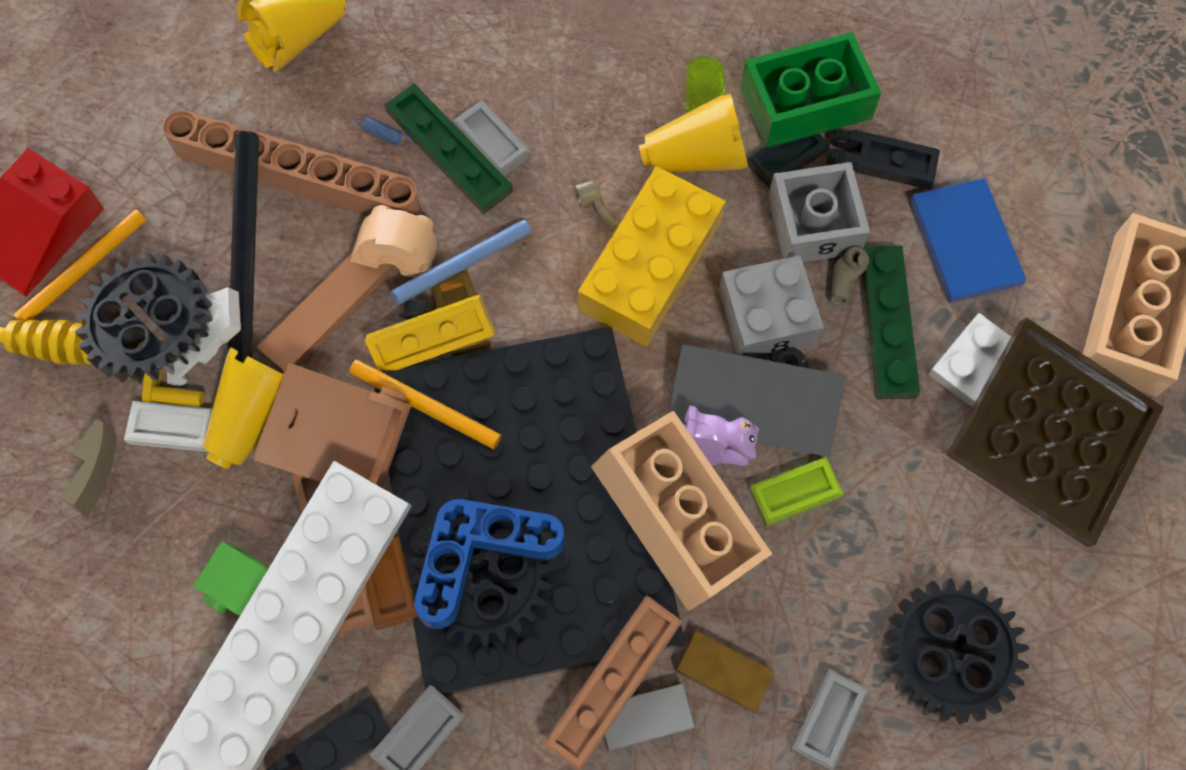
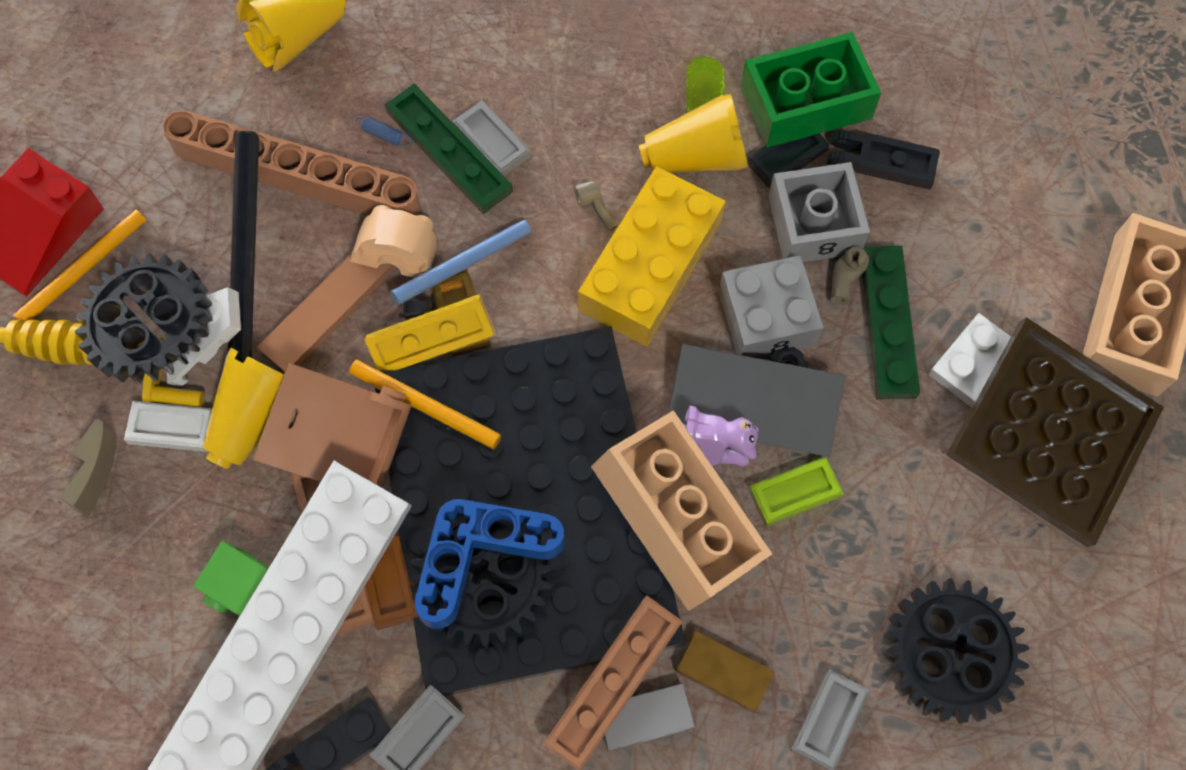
blue tile [910,178,1026,303] -> none

